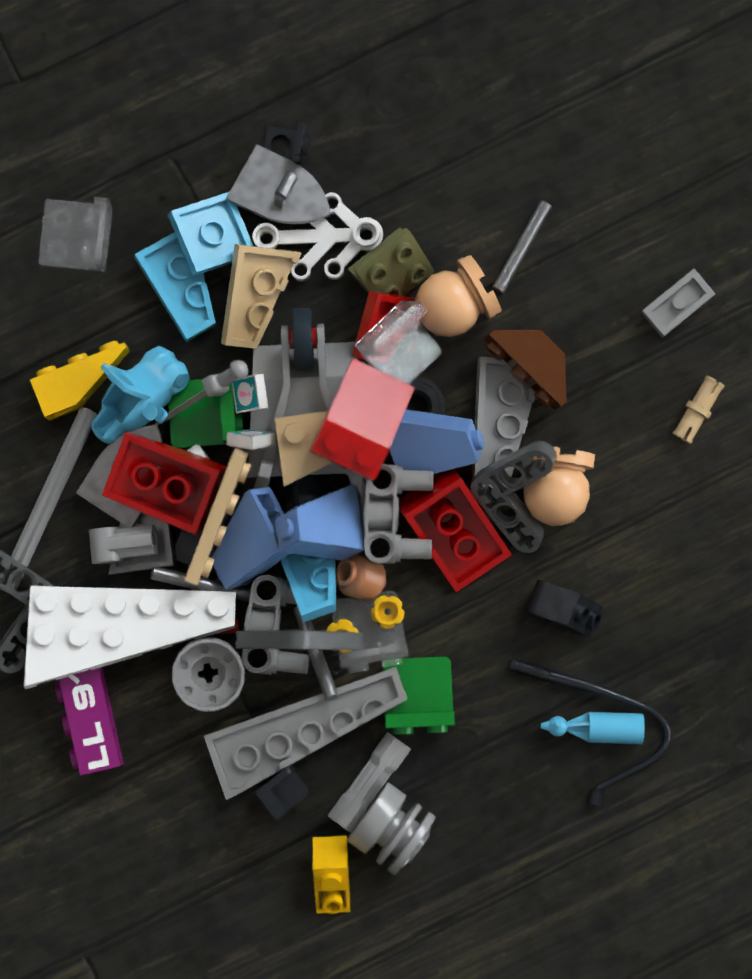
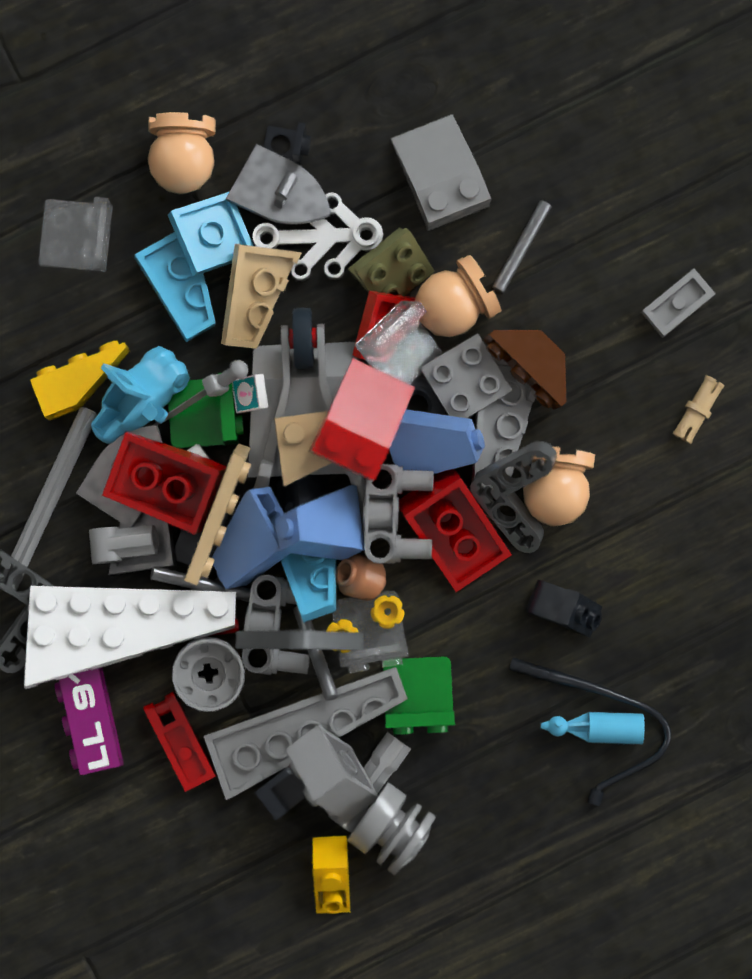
white tile [227,429,275,450] -> none
none -> red plate [143,691,216,792]
none -> light nougat tile [148,112,216,194]
none -> light grey brick [286,725,379,822]
none -> light grey slope [391,114,491,231]
none -> light grey hinge [420,333,513,419]

